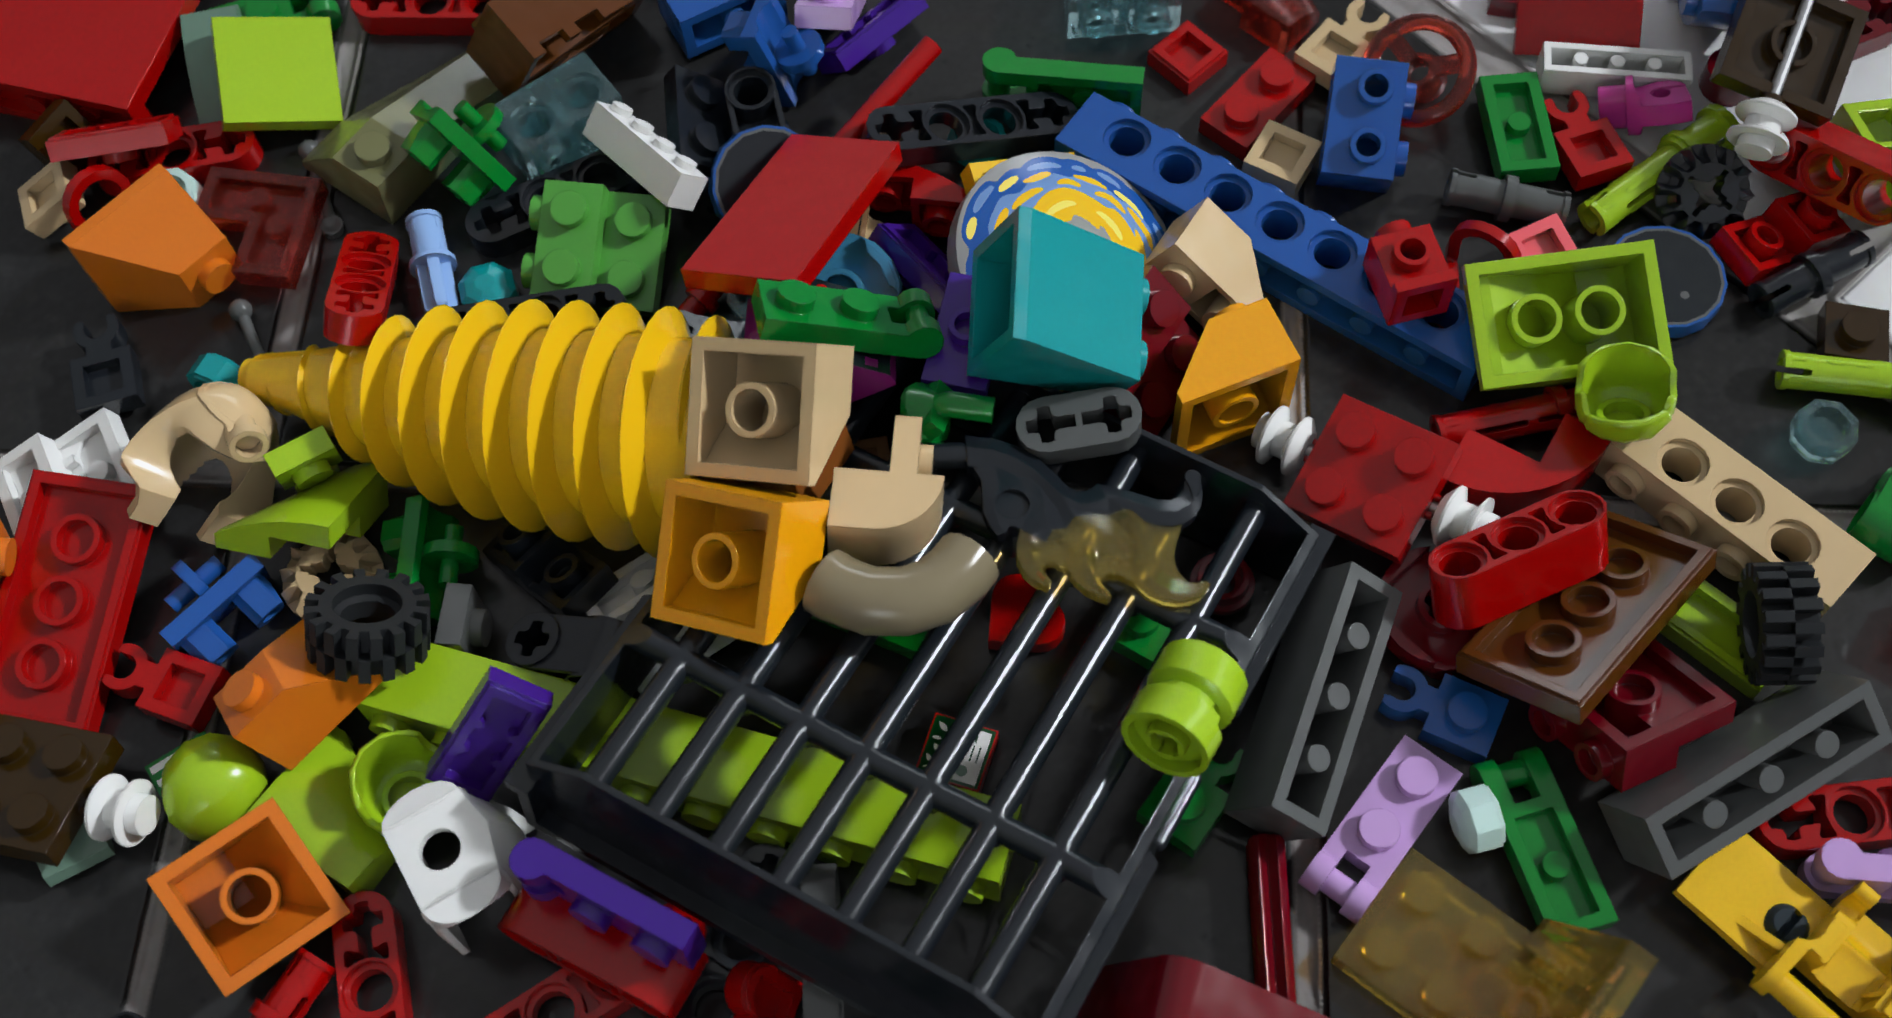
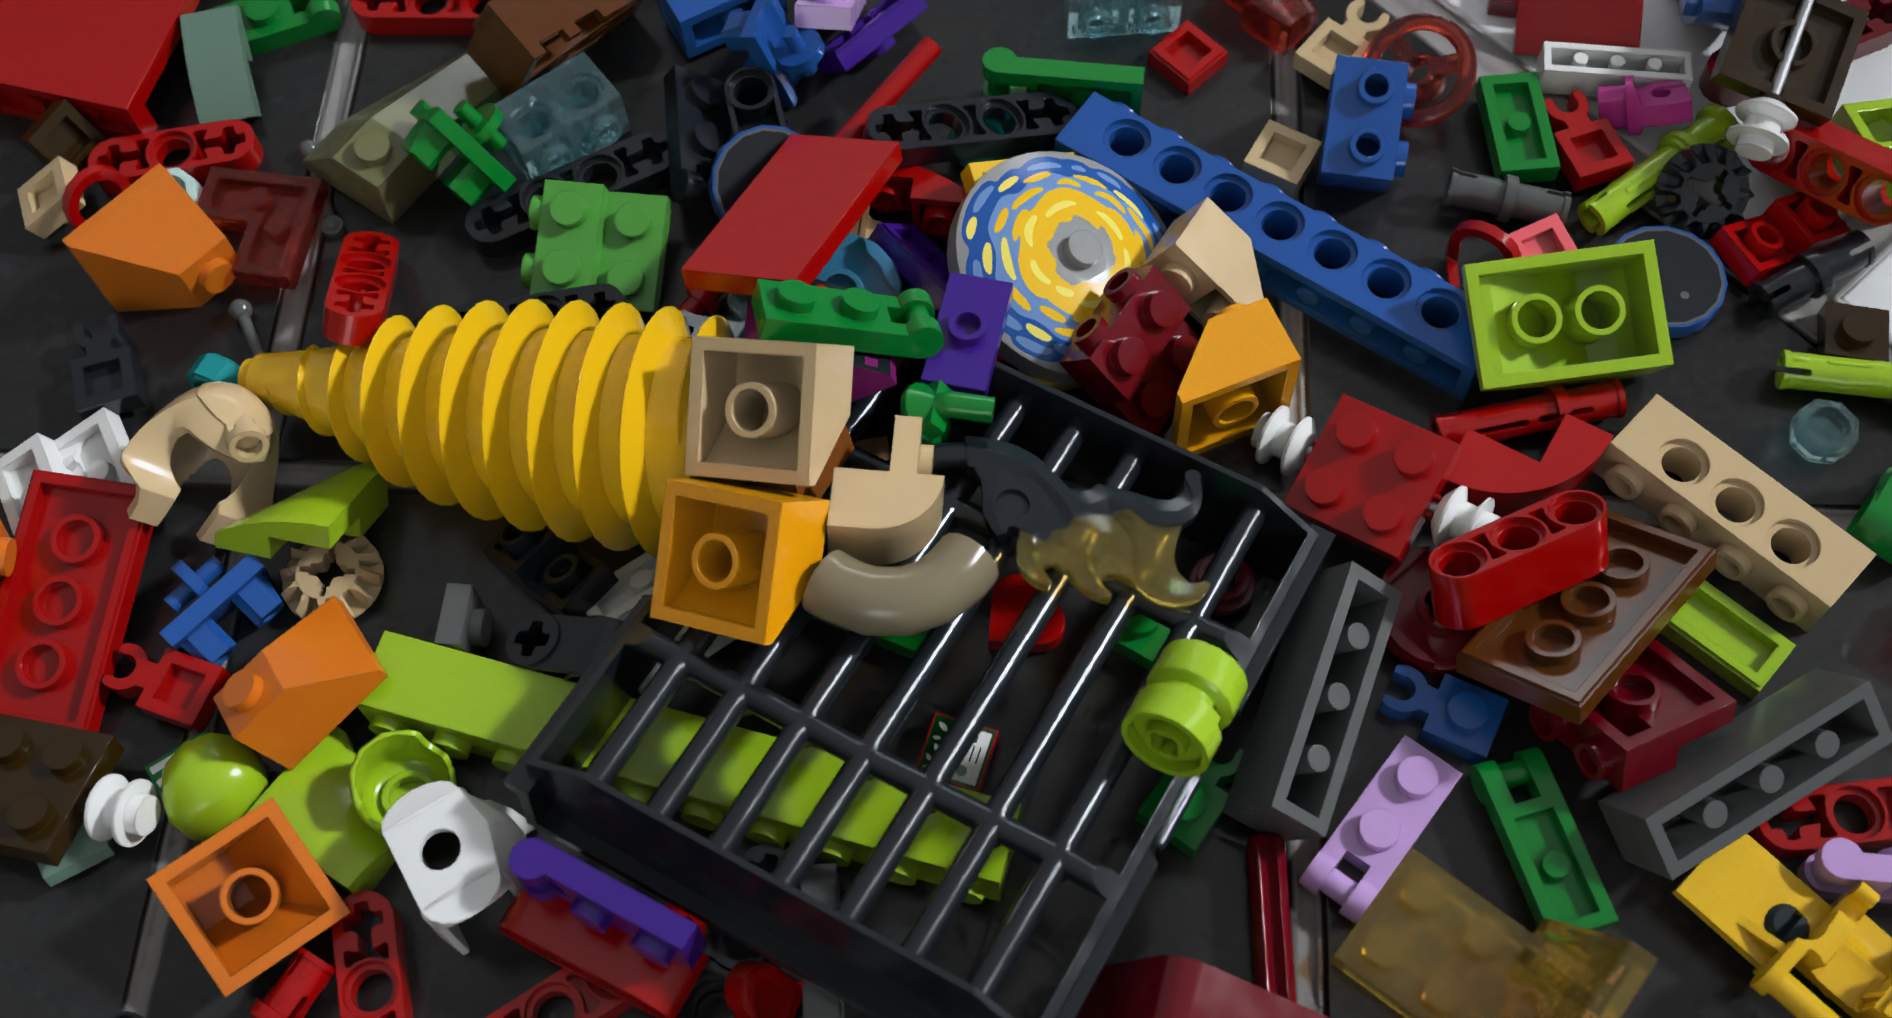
red plate [45,113,183,164] -> none
lime tile [210,17,343,131] -> none
lime plate [263,425,343,493] -> none
black tyre [303,568,431,684] -> none
green hips [380,495,480,627] -> none
light blue axle [405,209,460,312] -> none
dark purple plate [425,665,554,802] -> none
teal tile [458,262,520,305] -> none
white piece [582,101,708,211] -> none
teal slope [967,206,1150,392] -> none
dark grey beam [1016,387,1142,464] -> none
red plate [1198,47,1316,161] -> none
red brick [1362,220,1459,326] -> none
light aqua tile [1448,784,1506,854] -> none
lime hair [1574,341,1677,444] -> none
black tyre [1736,561,1825,686] -> none

